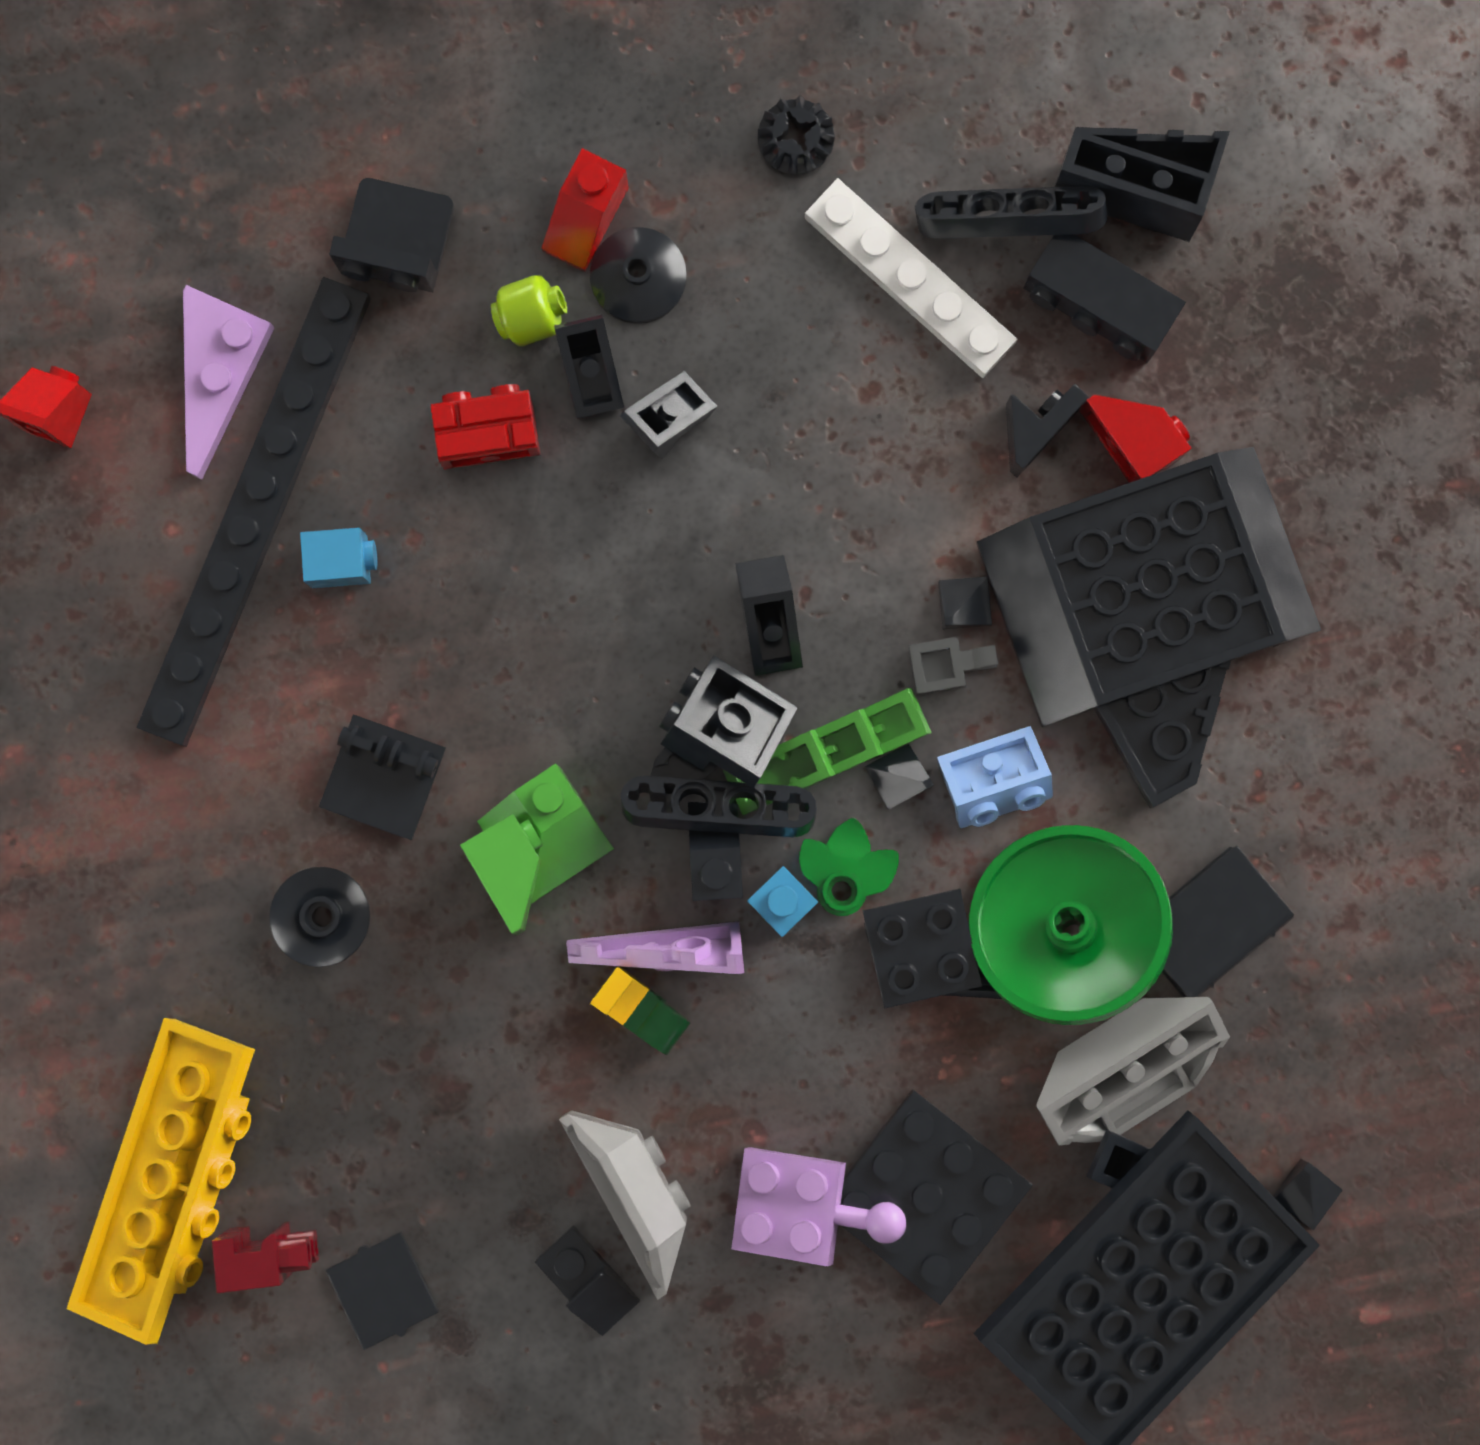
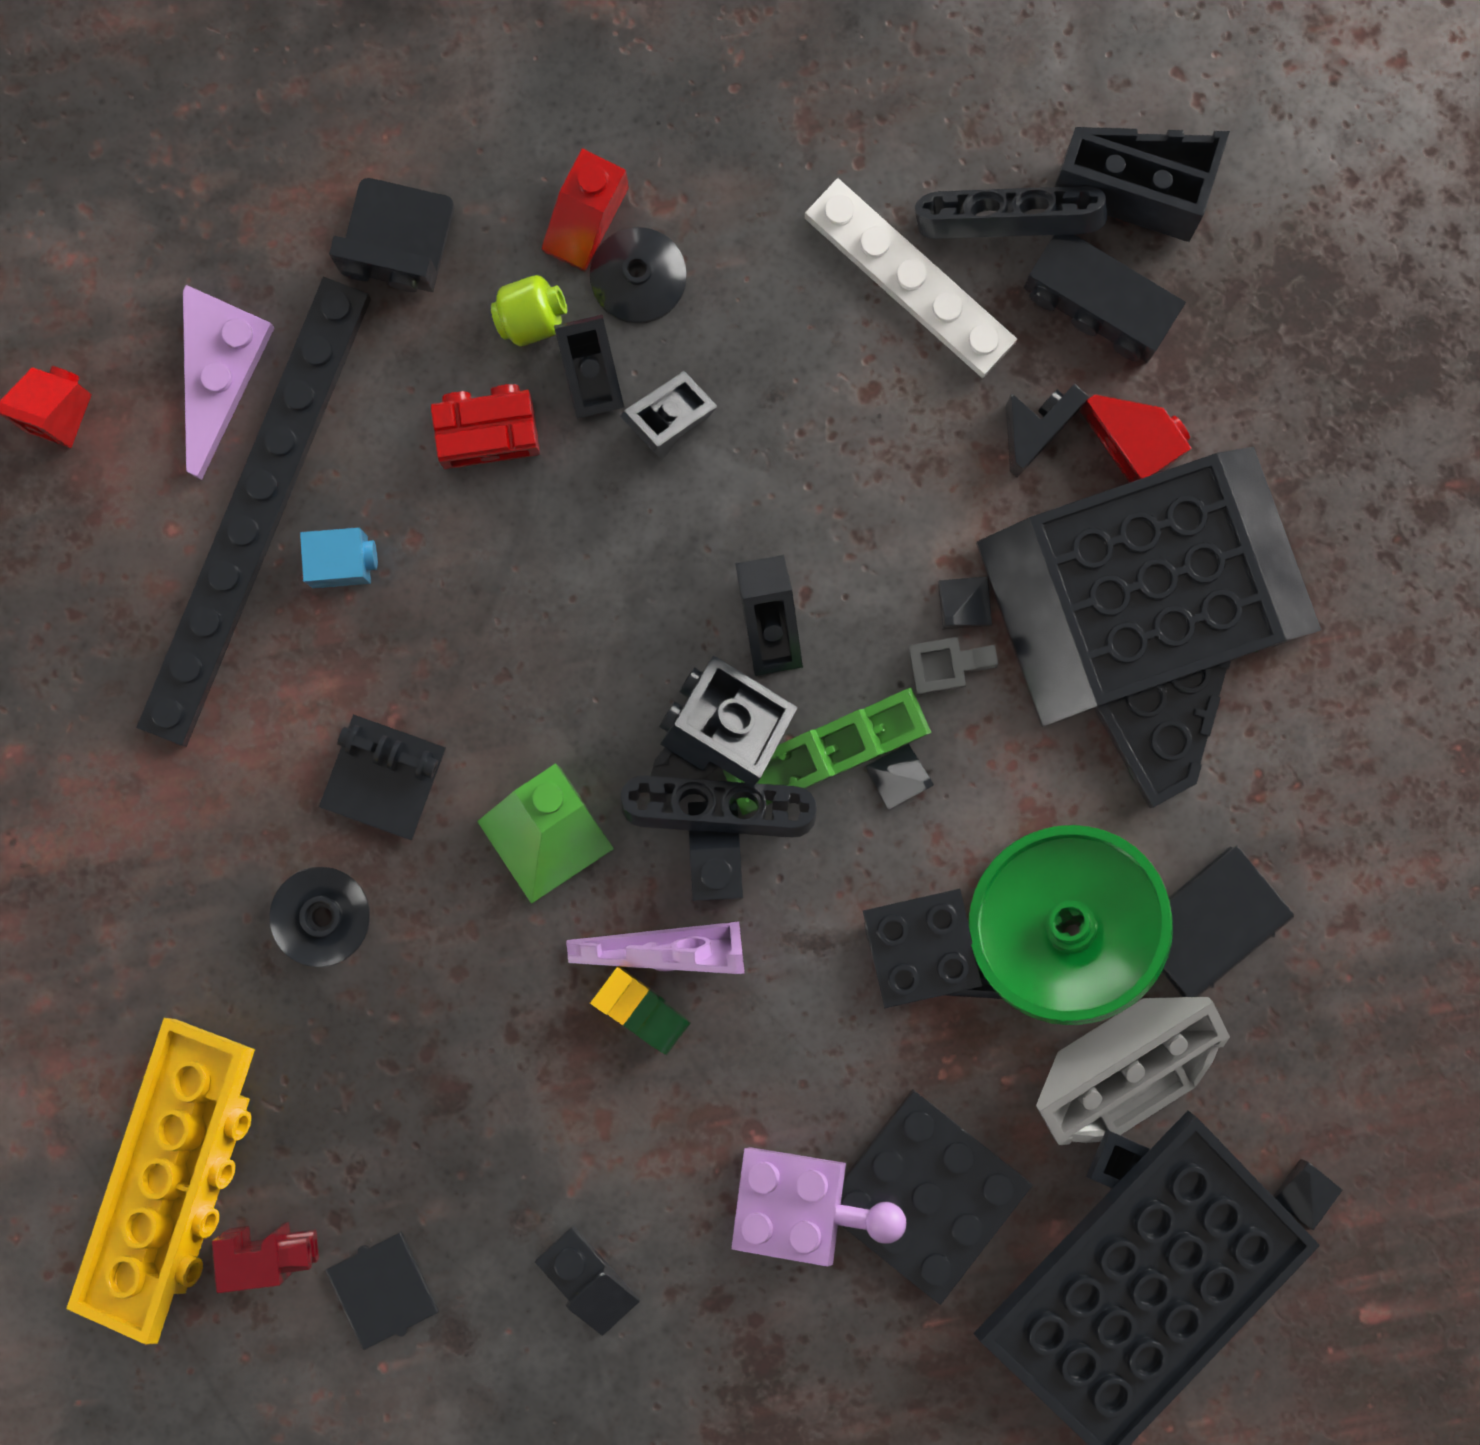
bright green slope [460,814,543,936] -> none
light grey wedge [559,1110,691,1300] -> none
dark azure brick [747,866,818,937] -> none
black gear [758,95,835,174] -> none
green plate [799,818,899,916] -> none
light blue bracket [937,726,1053,828] -> none

